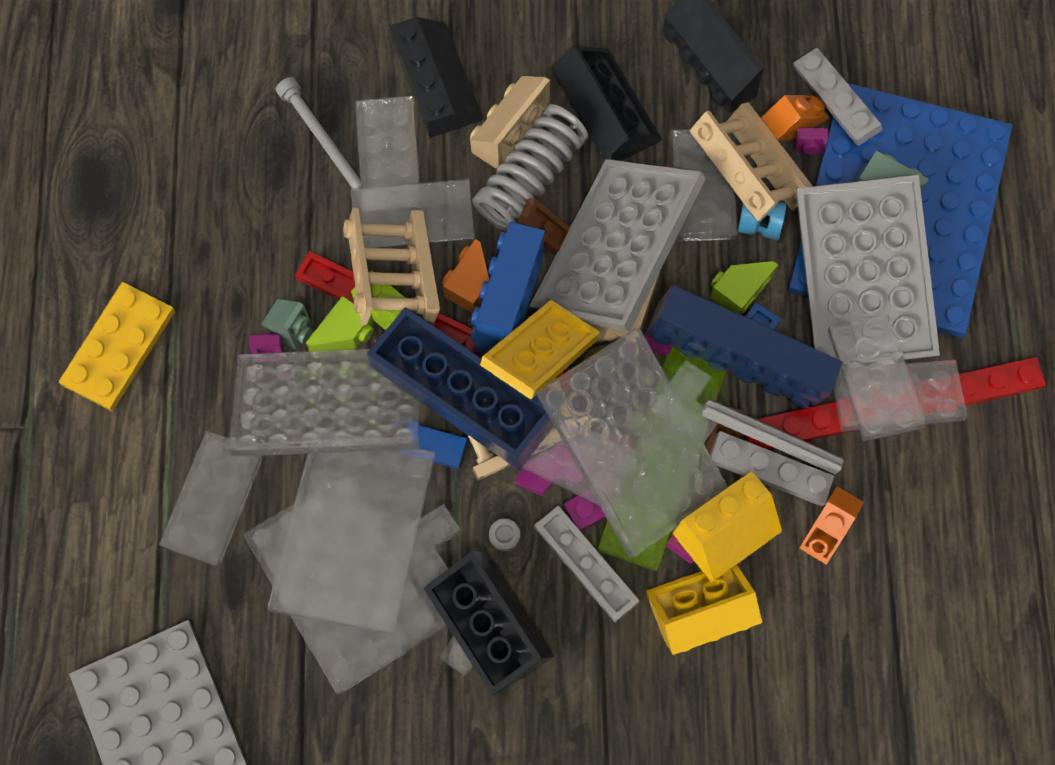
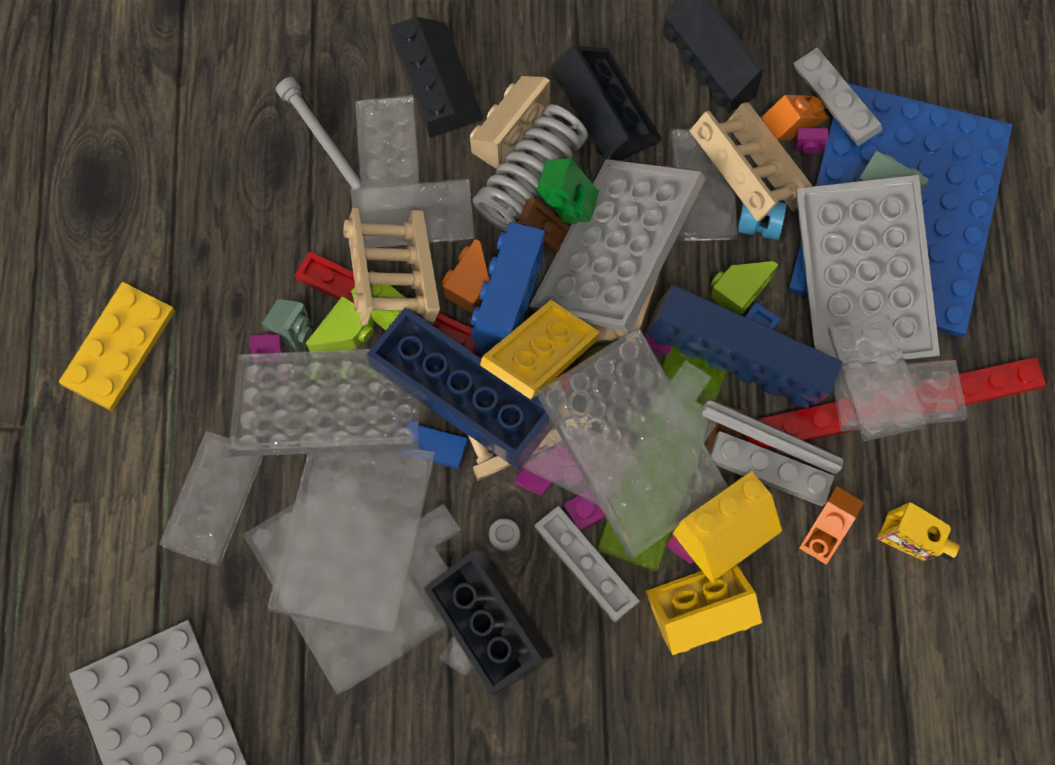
none -> green brick [537,158,599,224]
none -> yellow torso [877,502,959,561]

